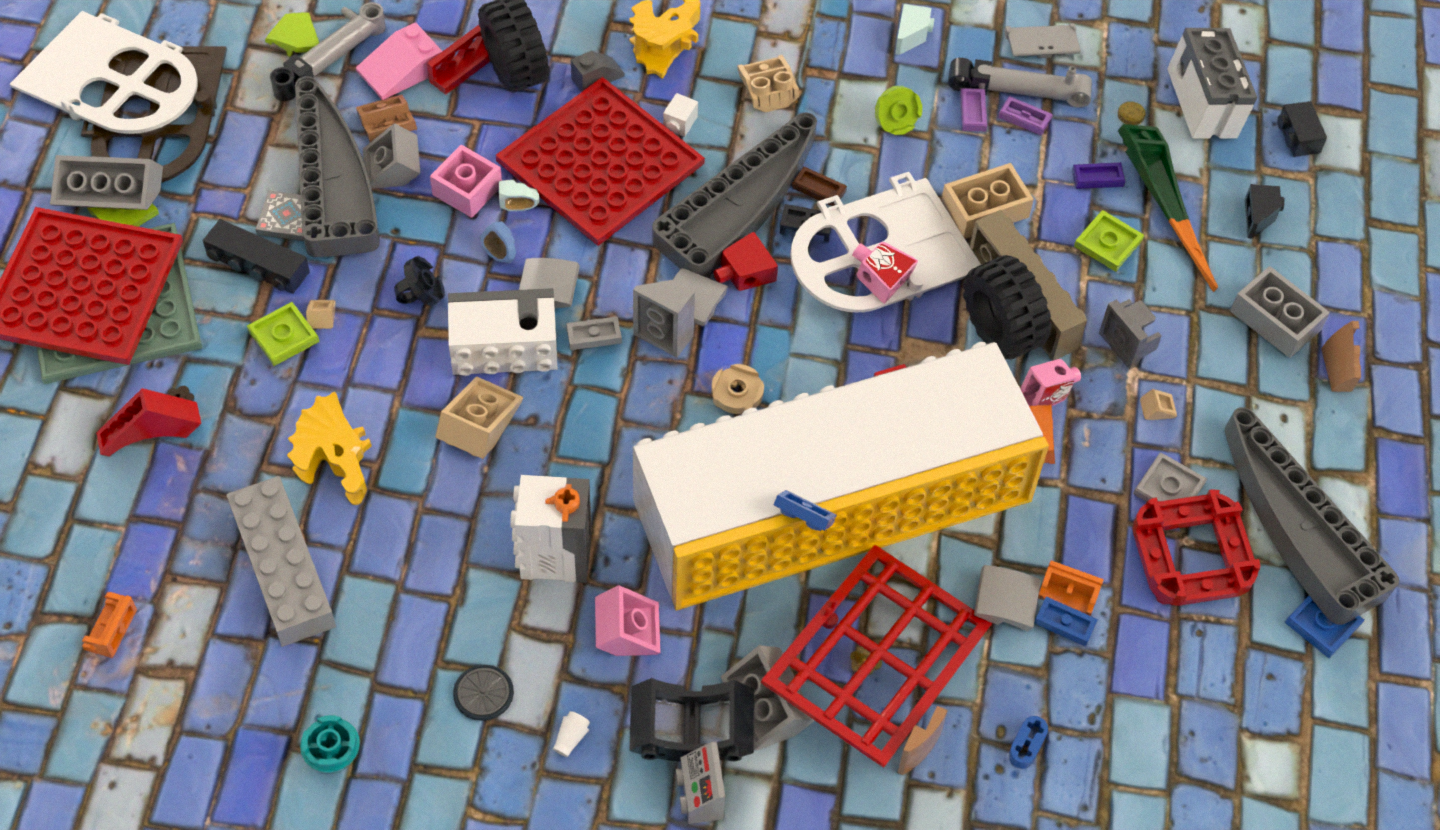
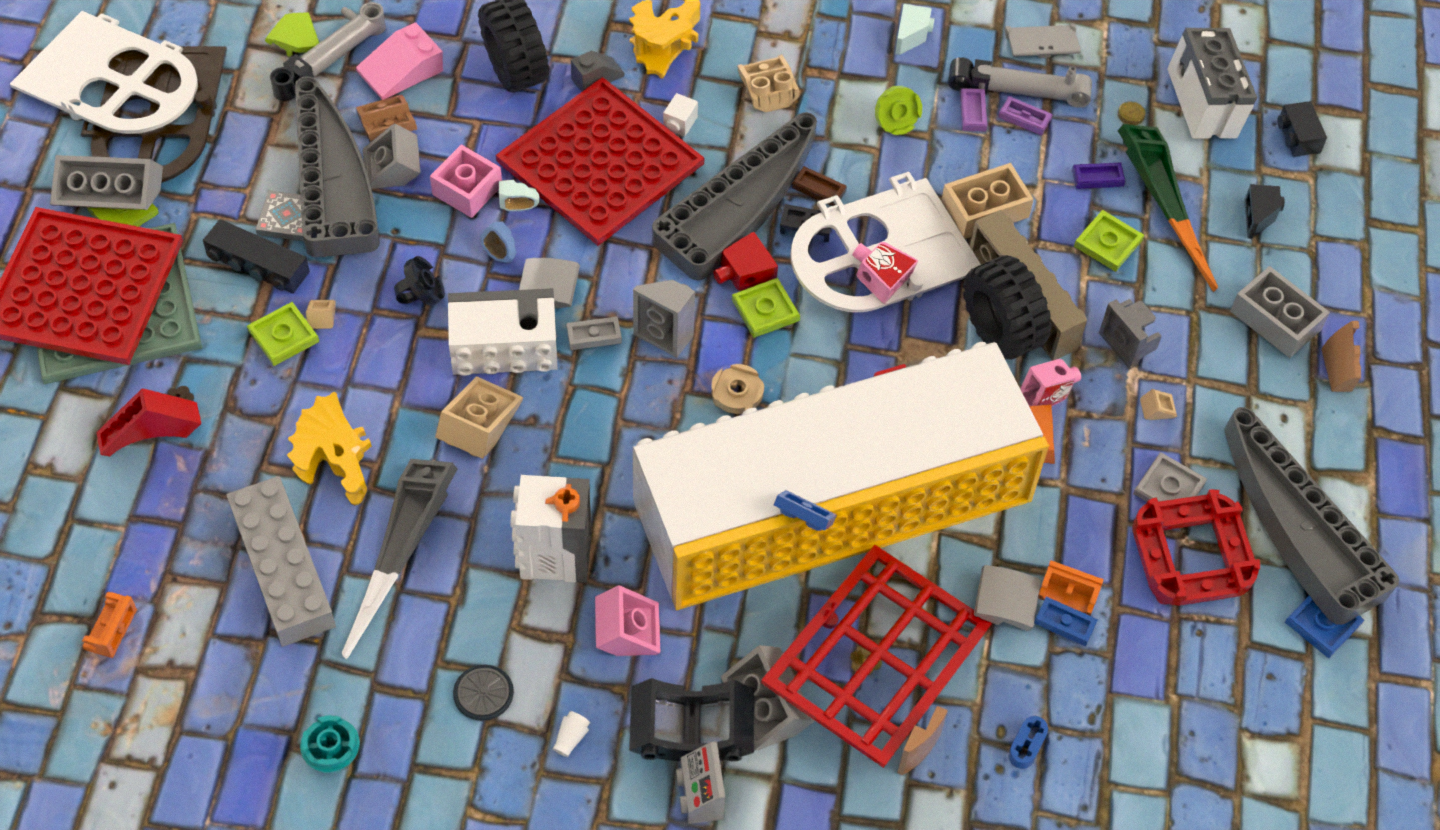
red fence [427,25,490,95] -> none
light grey slope [673,268,728,327] -> none
none -> dark grey plate [342,459,458,659]
none -> lime plate [731,278,800,338]

